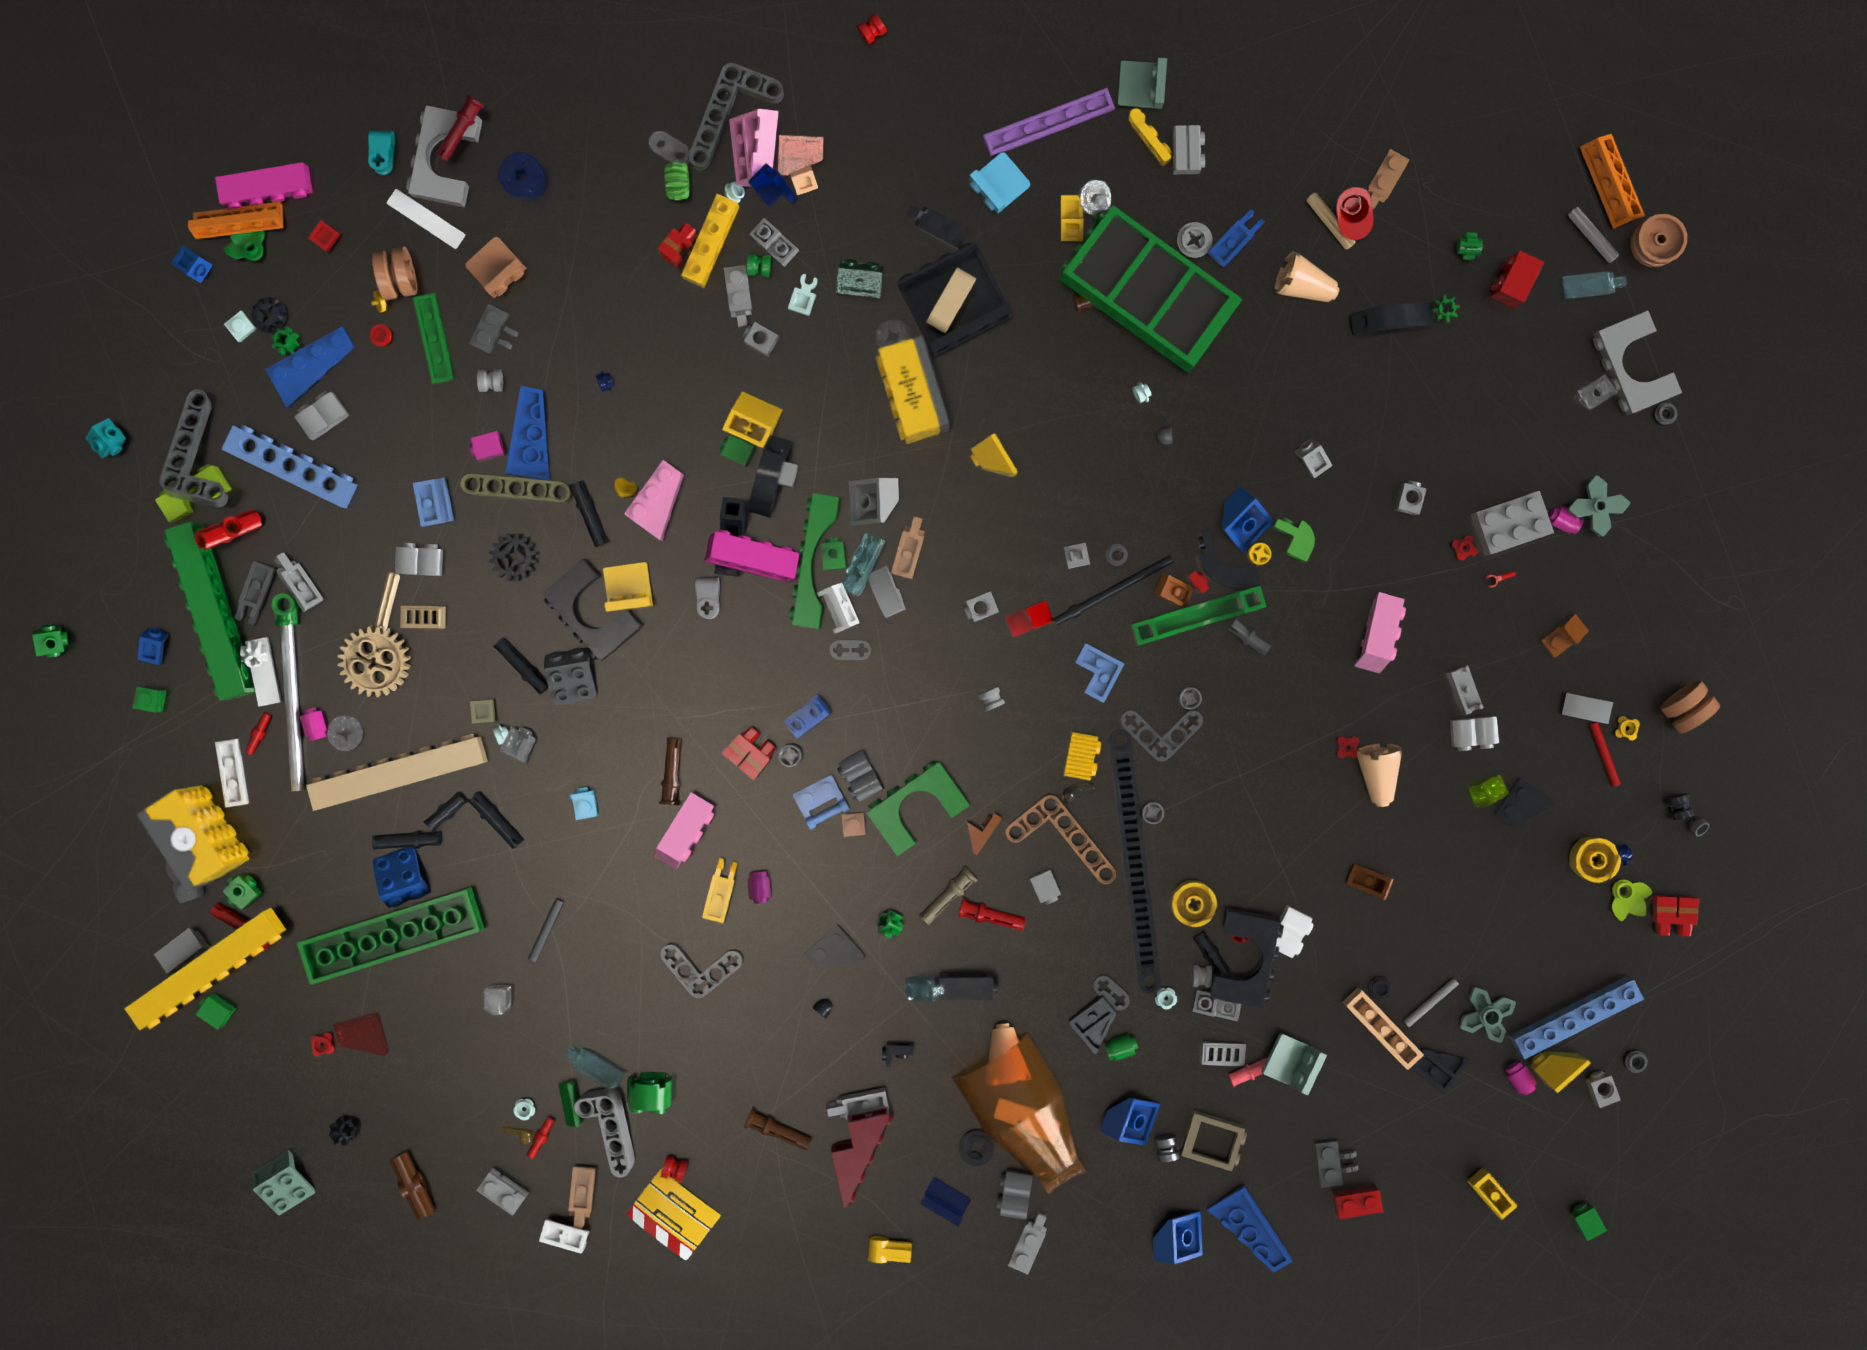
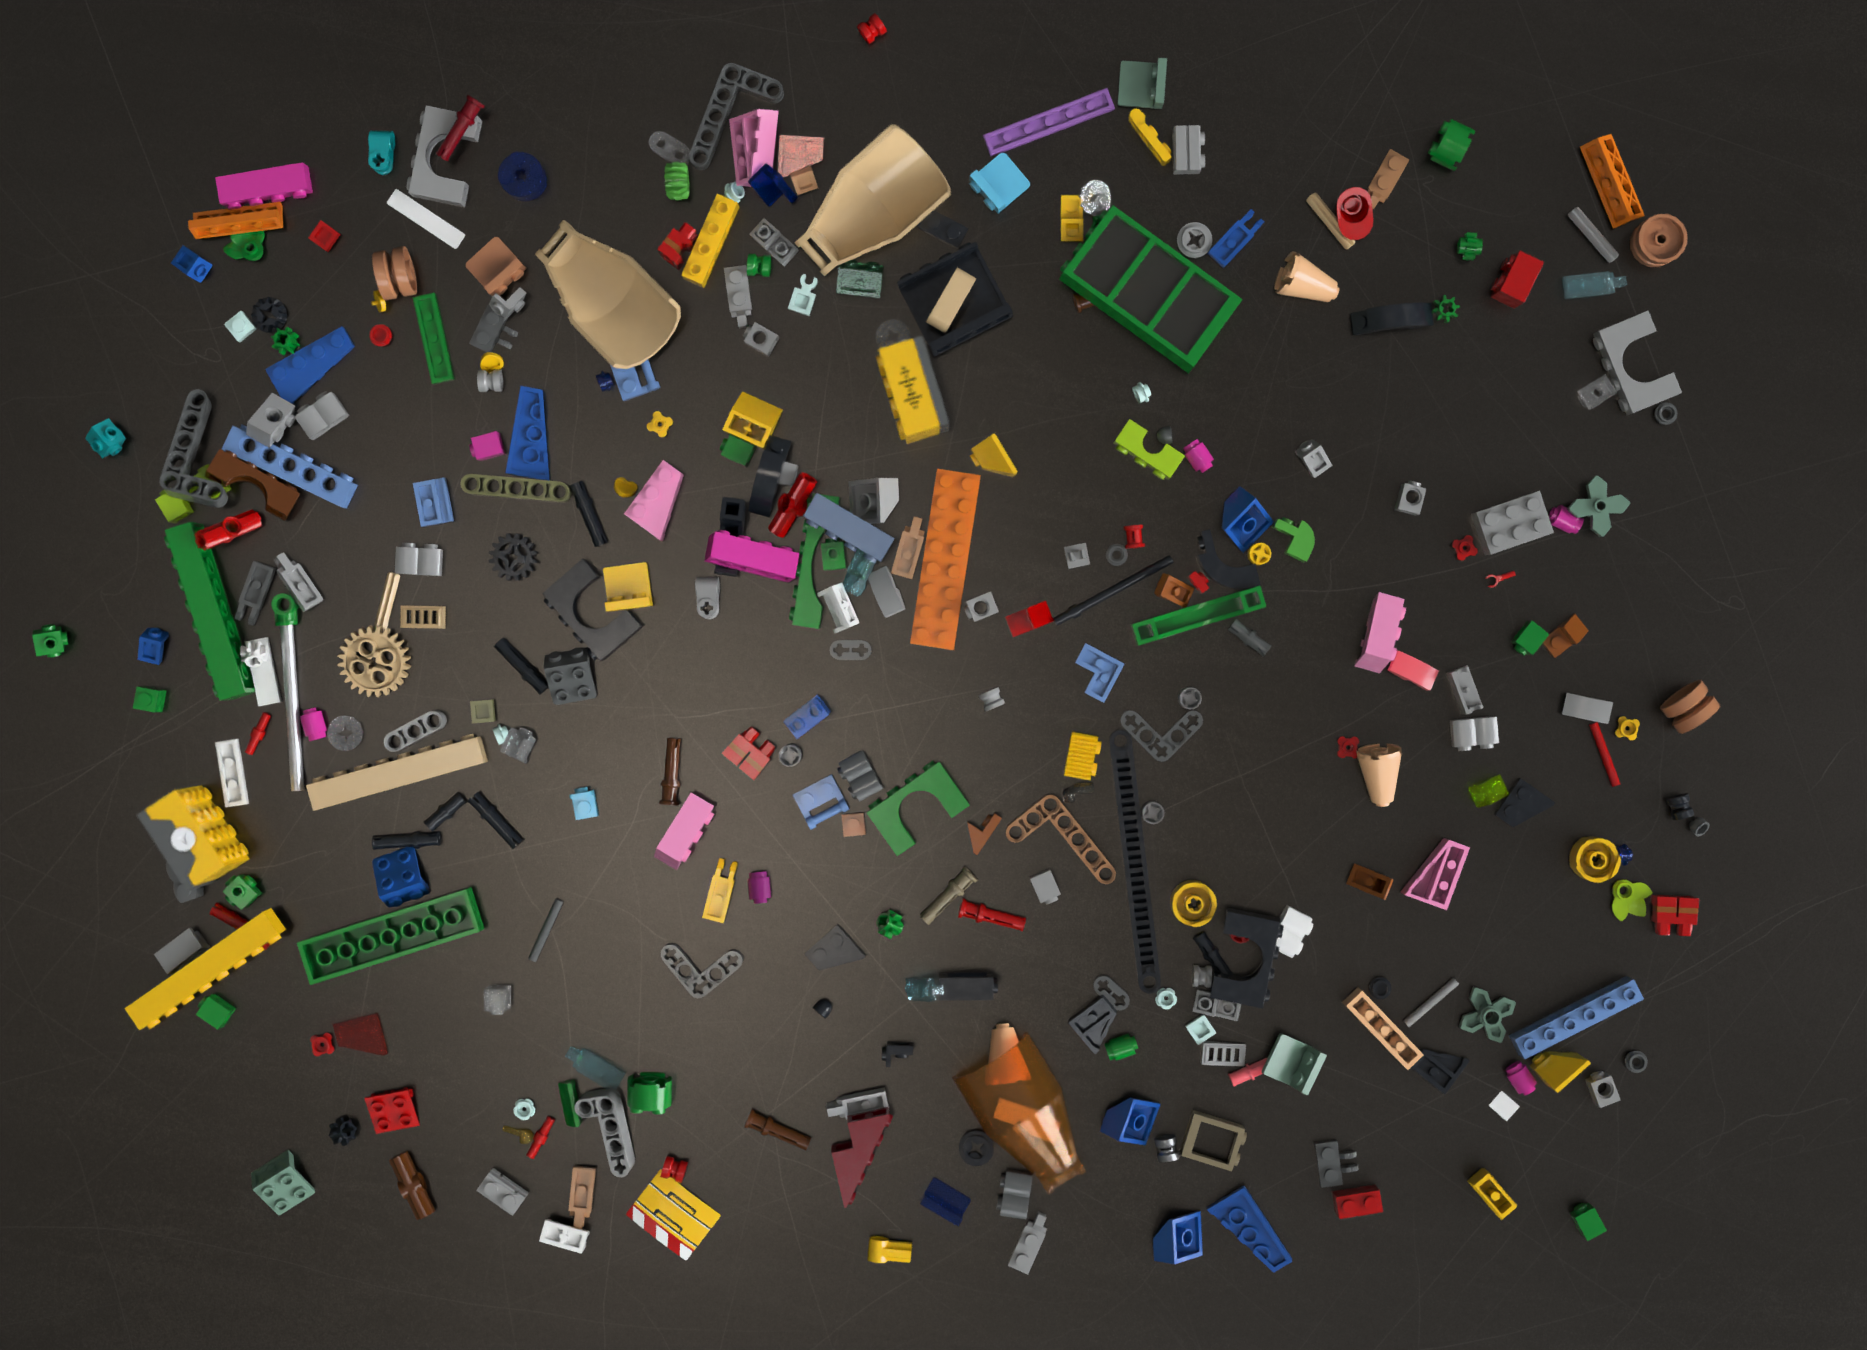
none -> reddish brown arch [205,449,300,521]
none -> light grey brick [246,393,295,448]
none -> red hinge [364,1087,420,1134]
none -> light grey beam [383,711,447,752]
none -> yellow piece [480,352,504,373]
none -> light grey bracket [489,287,526,319]
none -> tan windscreen [535,220,680,369]
none -> medium blue plate [610,360,661,401]
none -> yellow plate [647,411,673,437]
none -> red piece [768,472,817,538]
none -> tan windscreen [794,125,951,276]
none -> sand blue brick [803,493,894,563]
none -> orange plate [910,469,981,650]
none -> lime arch [1114,419,1185,480]
none -> red bush [1123,525,1145,549]
none -> dark pink brick [1183,439,1214,473]
none -> light aqua plate [1185,1014,1216,1045]
none -> coral slope [1388,651,1439,691]
none -> bright pink wedge [1400,838,1470,910]
none -> green brick [1428,119,1475,171]
none -> white sticker [1489,1091,1520,1121]
none -> green brick [1511,621,1549,656]

